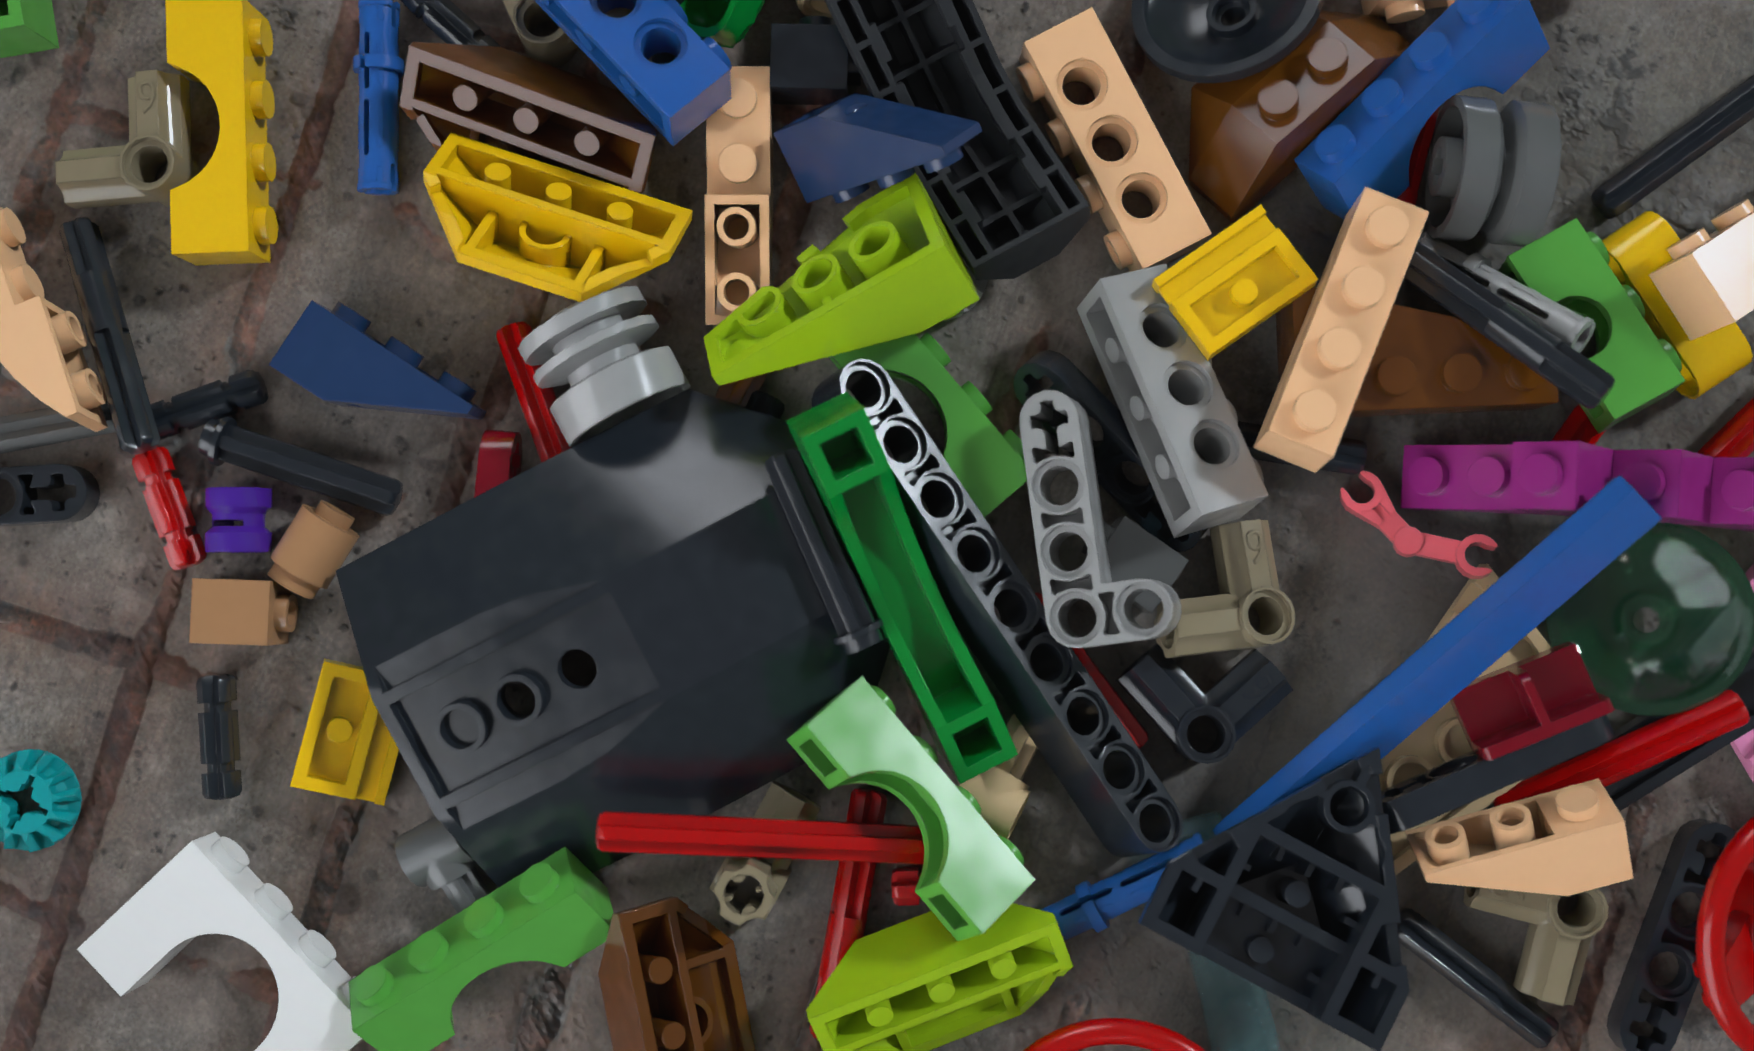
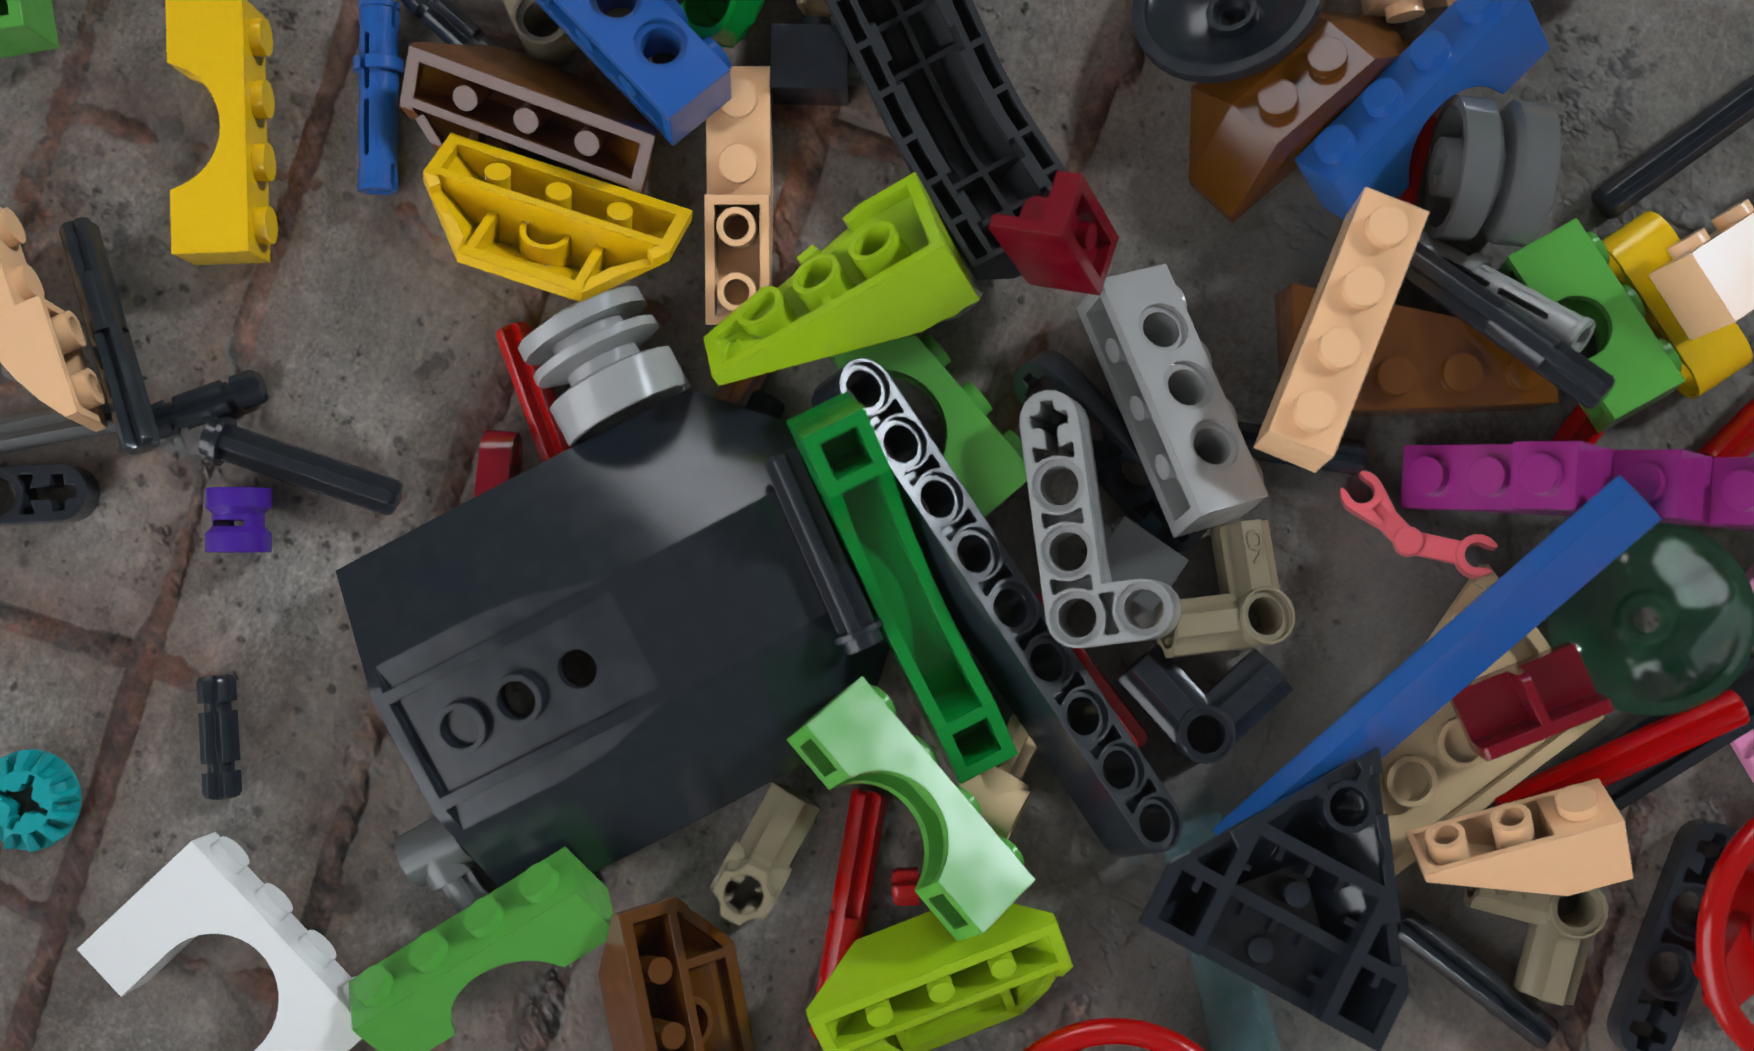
dark tan piece [55,70,201,209] -> none
red axle [132,447,207,570] -> none
medium nougat brick [189,578,298,646] -> none
medium nougat brick [267,500,360,599] -> none
dark blue slope [269,300,487,420] -> none
yellow plate [290,658,399,806] -> none
red axle [595,811,924,864] -> none
dark blue slope [773,93,982,204] -> none
light nougat brick [1016,7,1212,272] -> none
blue pin [1040,832,1205,942] -> none
yellow plate [1152,204,1318,361] -> none
black beam [1381,715,1615,834] -> none
none -> dark red panel [989,171,1119,296]

